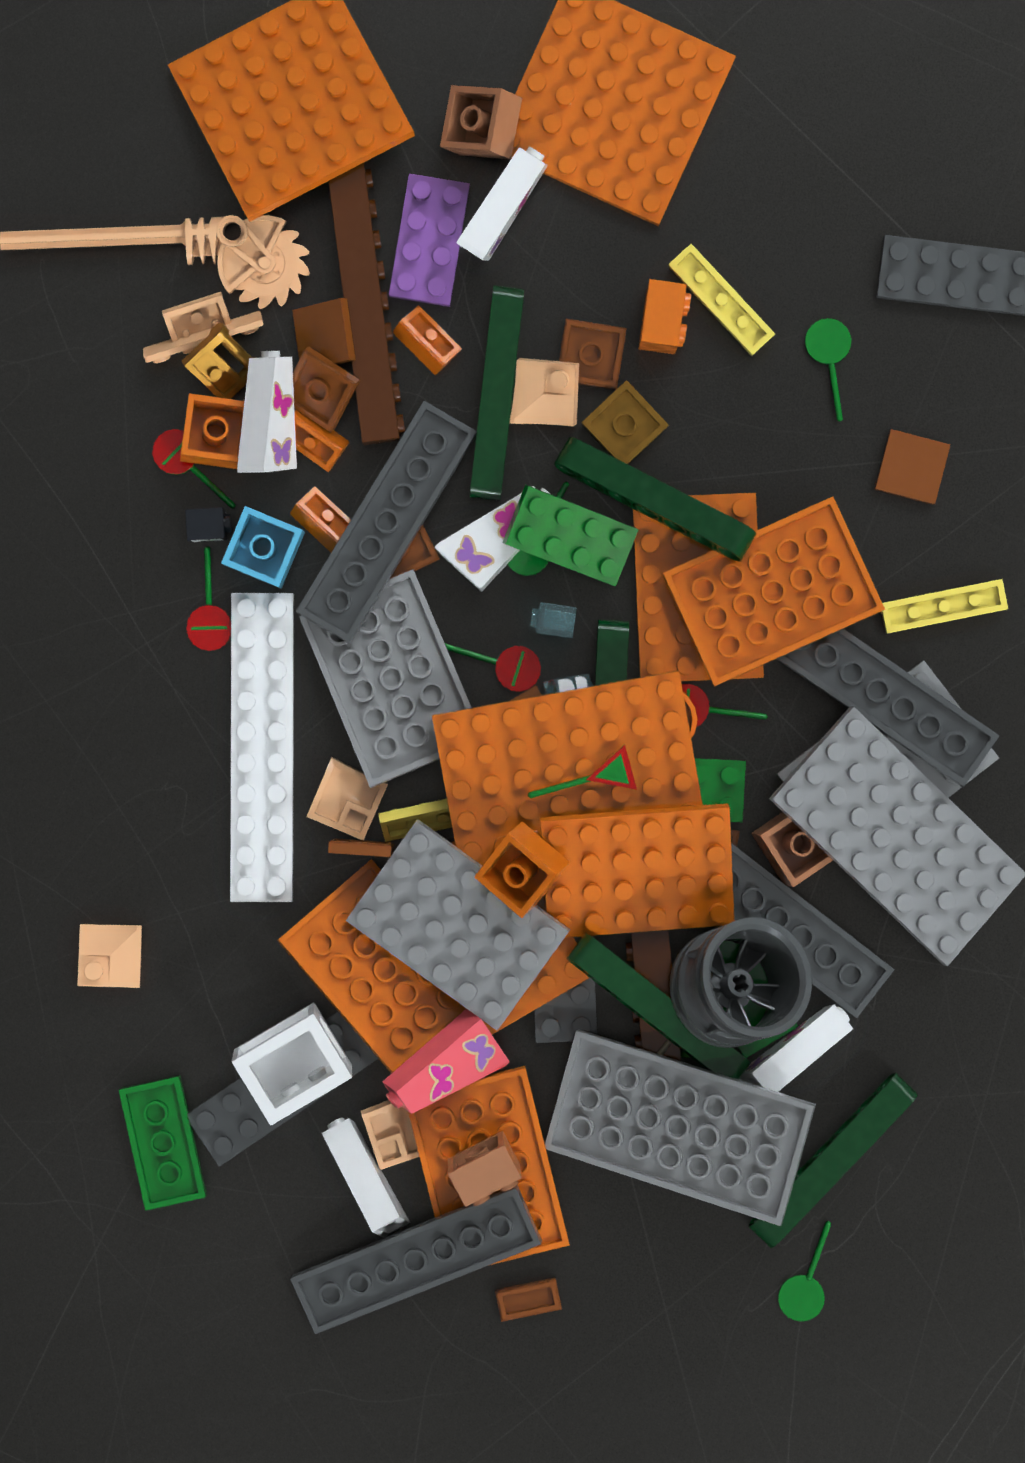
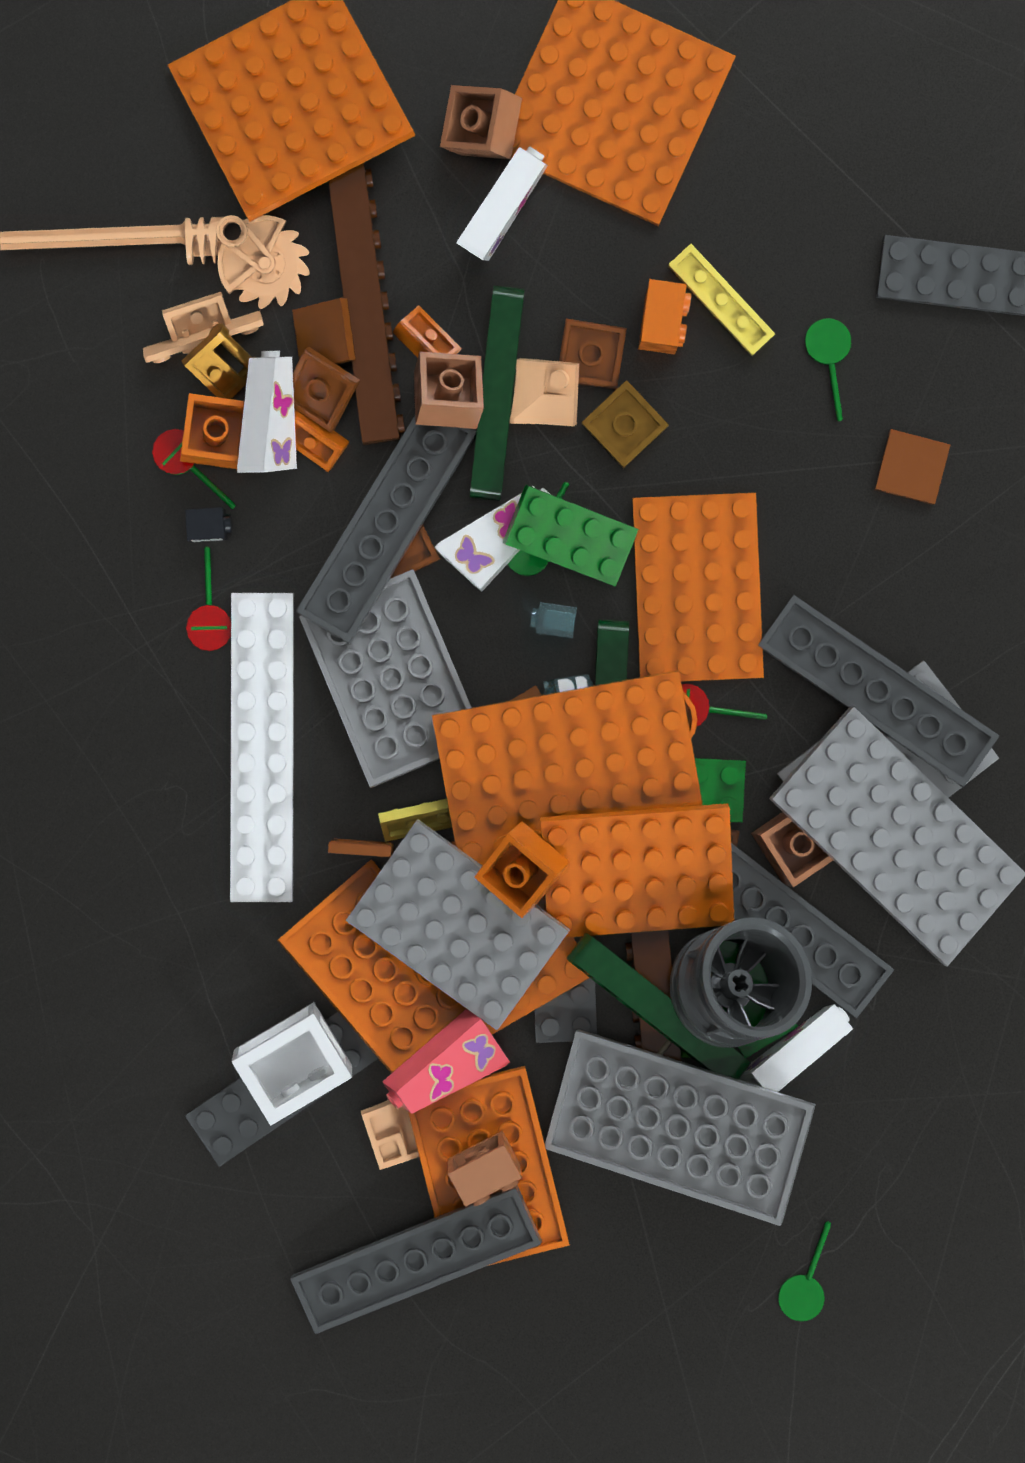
light nougat plate [77,924,142,988] -> none
green plate [119,1075,207,1211] -> none
medium azure brick [221,506,305,589] -> none
orange slope [290,486,351,552] -> none
light nougat plate [306,757,388,841] -> none
white slope [322,1117,410,1238] -> none
medium lavender plate [389,173,470,307] -> none
red piece [445,643,541,692] -> none
dark orange tile [495,1277,562,1322] -> none
piece [528,744,637,798] -> none
dark green beam [554,437,756,562] -> none
orange plate [663,496,885,687] -> none
dark green beam [748,1072,918,1248] -> none
light yellow plate [881,579,1008,634] -> none
none -> nougat brick [414,352,484,429]

